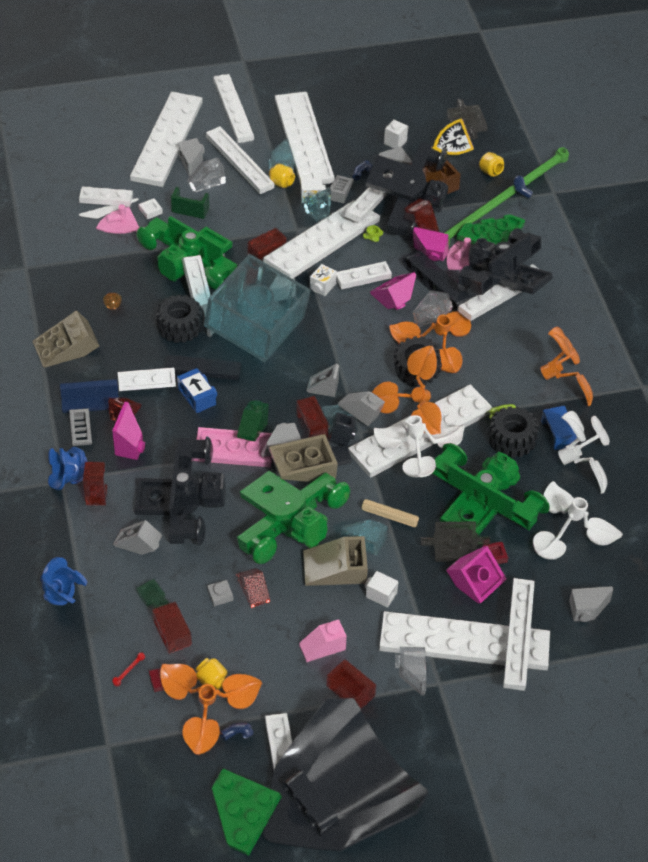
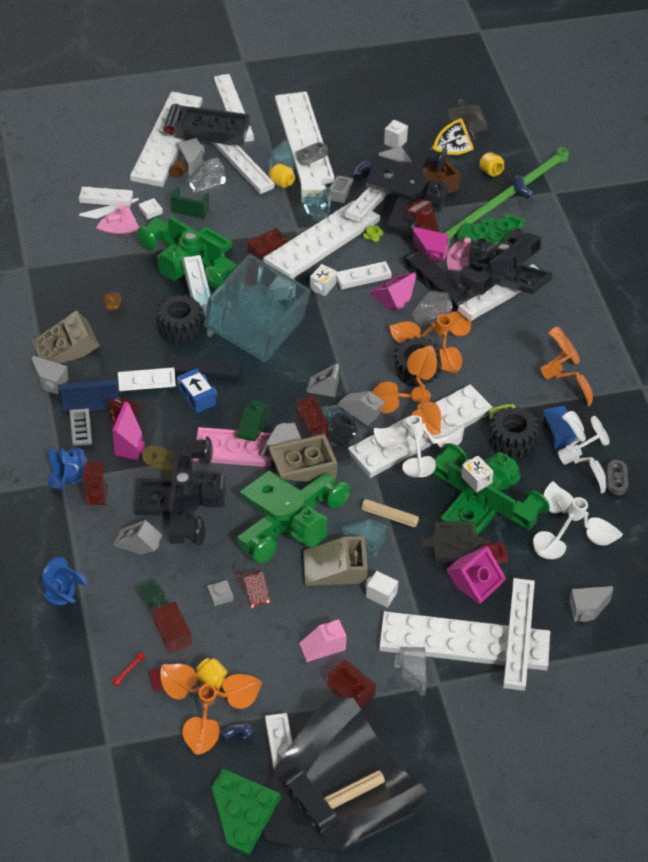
none -> light grey slope [31,356,68,394]
none -> clear yellow plate [142,446,175,471]
none -> black hinge [163,103,250,146]
none -> reddish brown tile [170,161,187,178]
none -> flat silver plate [297,142,328,165]
none -> tan axle [324,771,385,809]
none -> white brick [461,456,493,492]
none -> flat silver plate [607,460,628,495]

